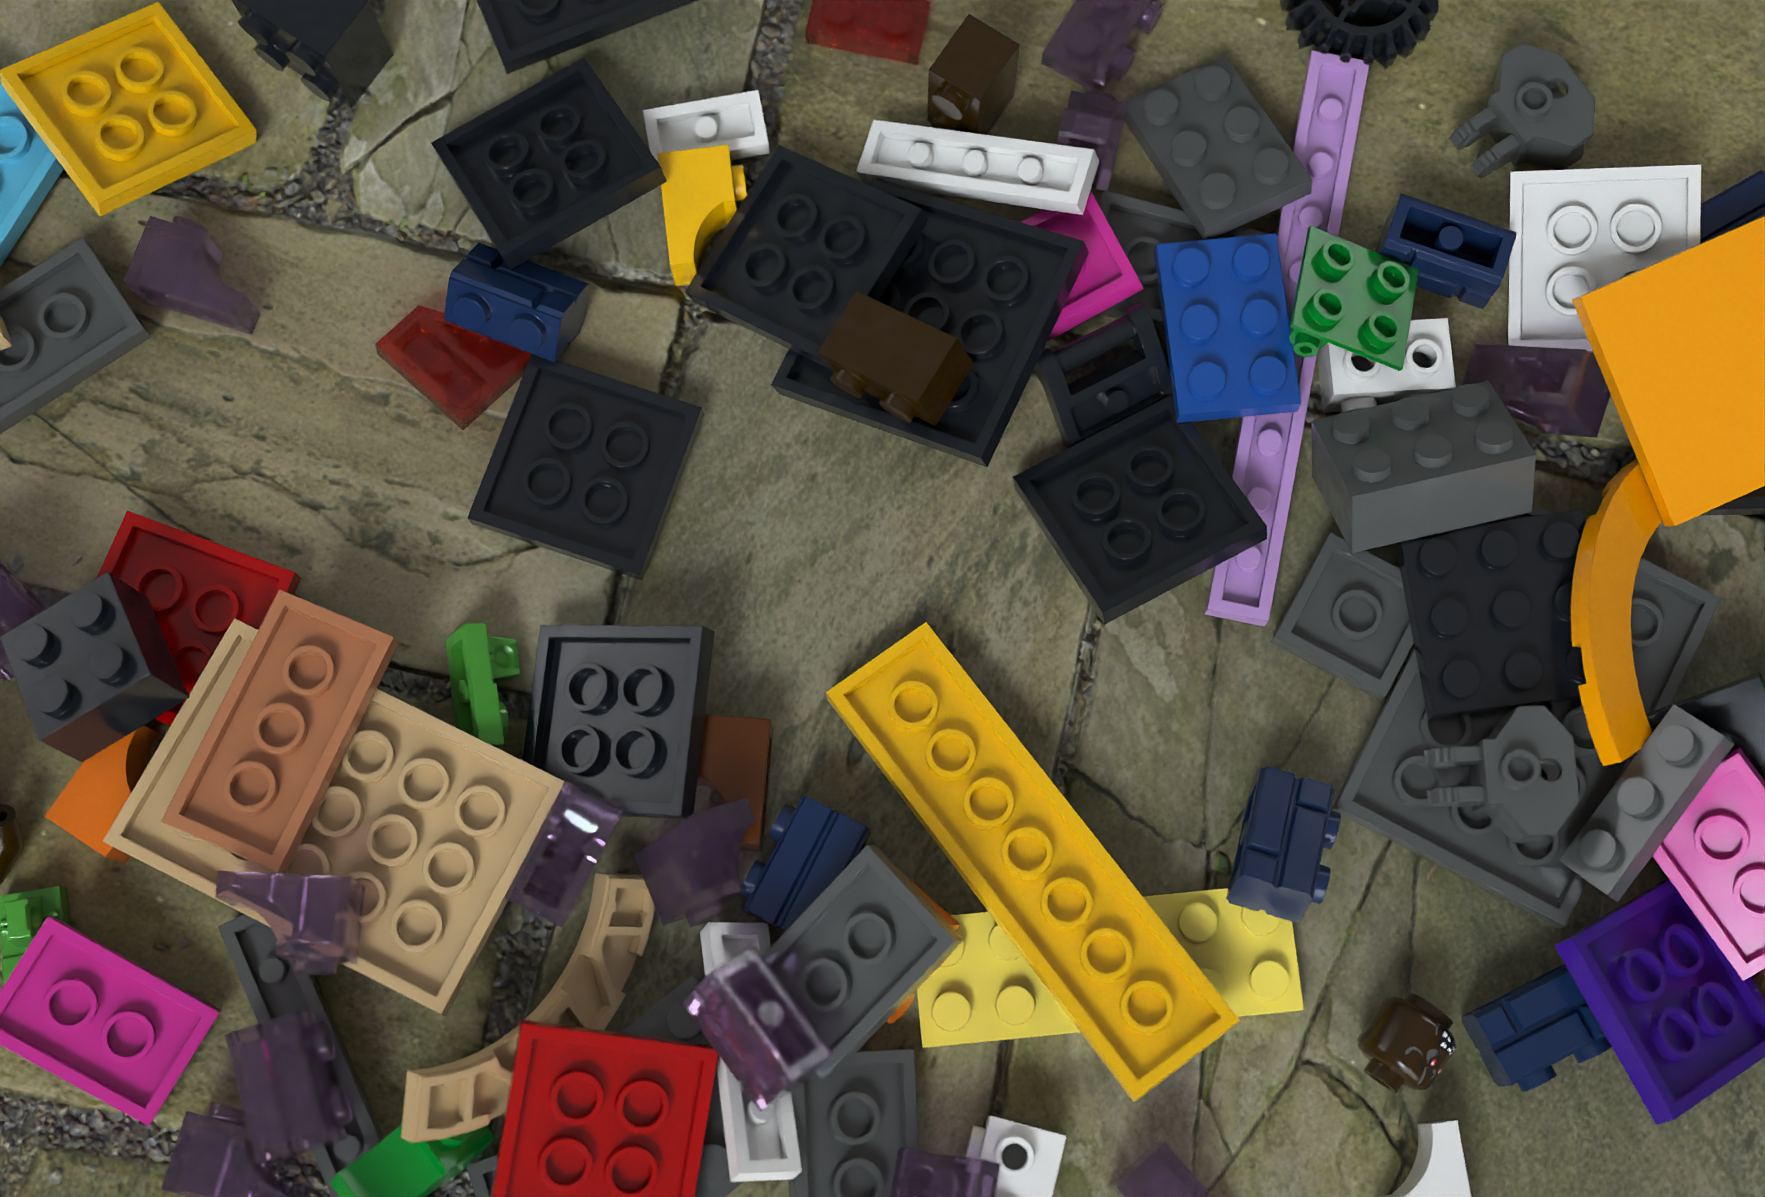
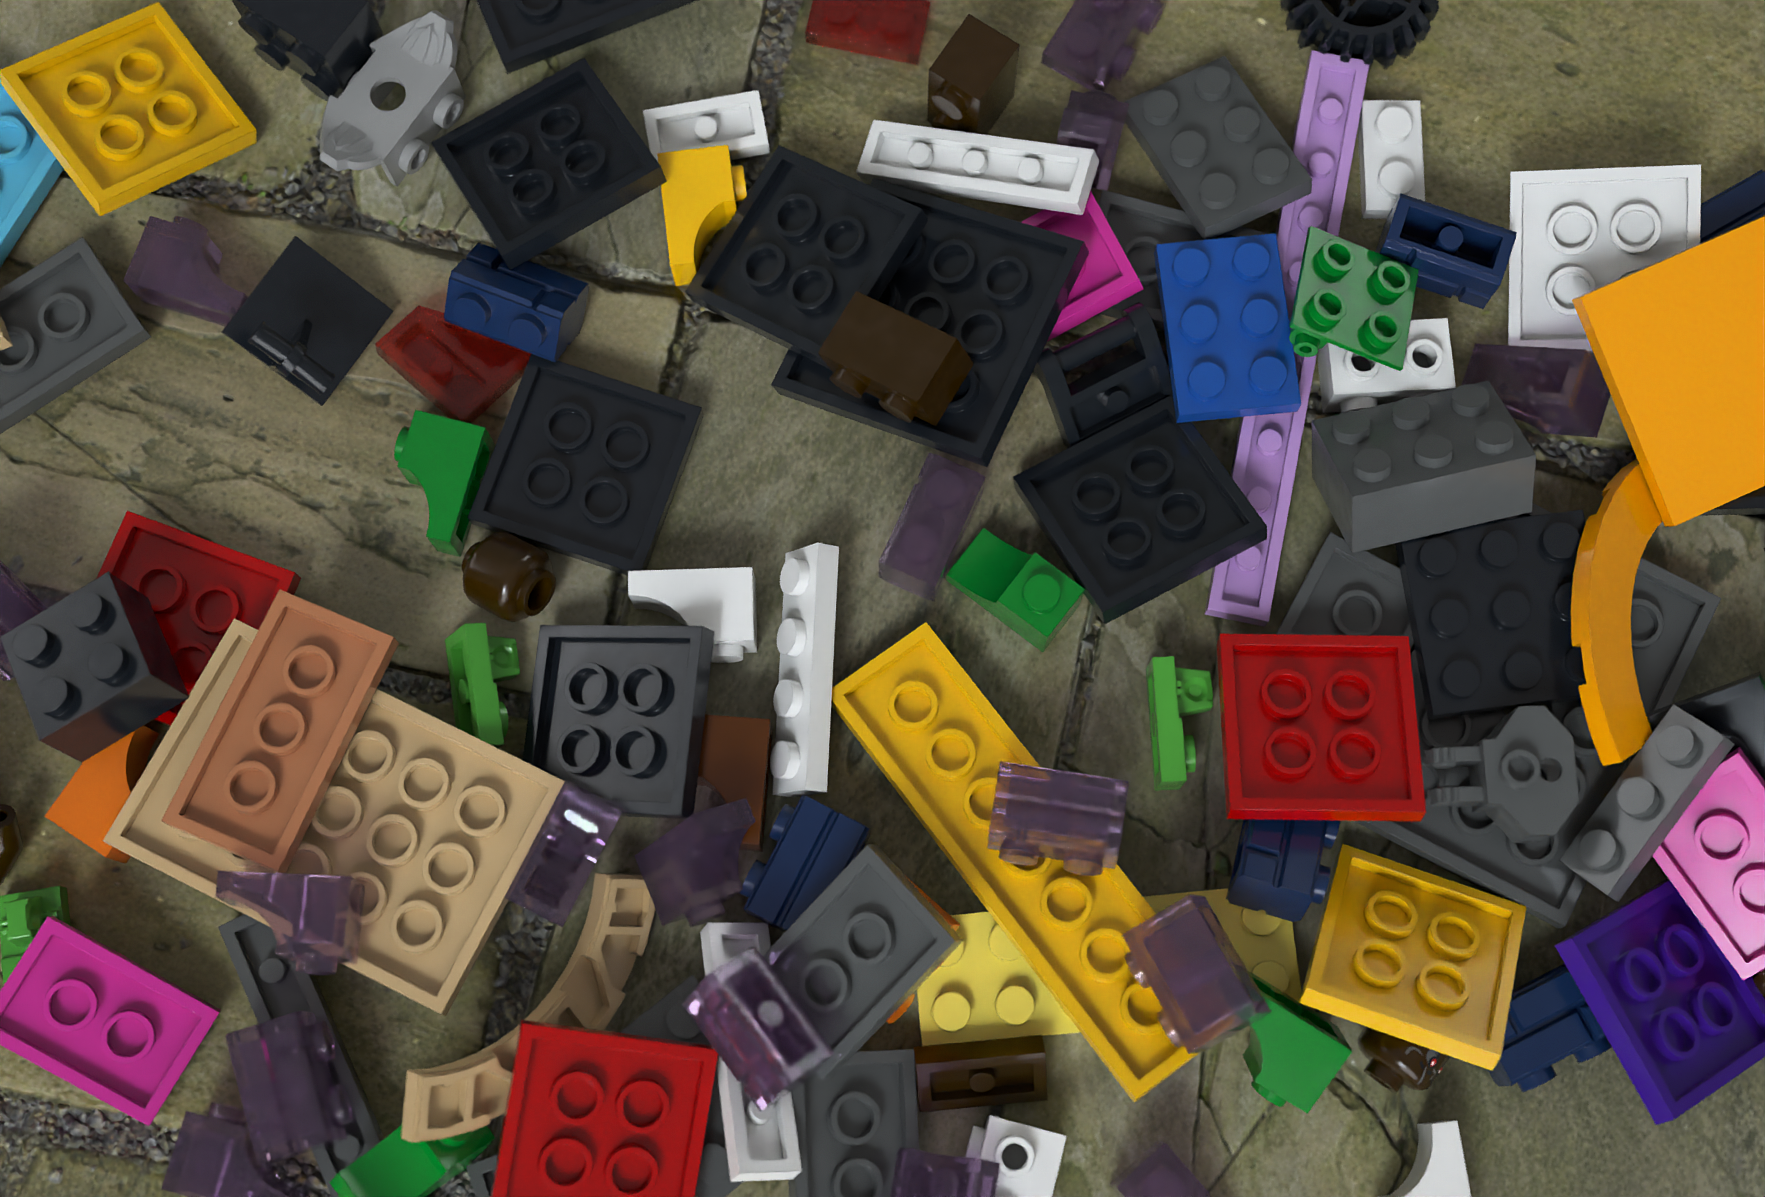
dark grey hinge [1449,43,1595,179] -> none
none -> black plate [221,236,393,406]
none -> light grey piece [319,10,466,186]
none -> green arch [394,410,496,557]
none -> dark brown head [462,531,556,622]
none -> white arch [628,567,757,663]
none -> white plate [770,543,839,798]
none -> clear purple brick [878,453,986,601]
none -> dark brown plate [914,1035,1048,1112]
none -> green arch [946,527,1085,652]
none -> brick [987,761,1129,876]
none -> brick [1122,894,1272,1054]
none -> bright green hinge [1146,656,1213,791]
none -> red plate [1217,633,1426,822]
none -> green arch [1219,961,1353,1114]
none -> yellow plate [1299,843,1527,1071]
none -> white plate [1358,100,1425,219]

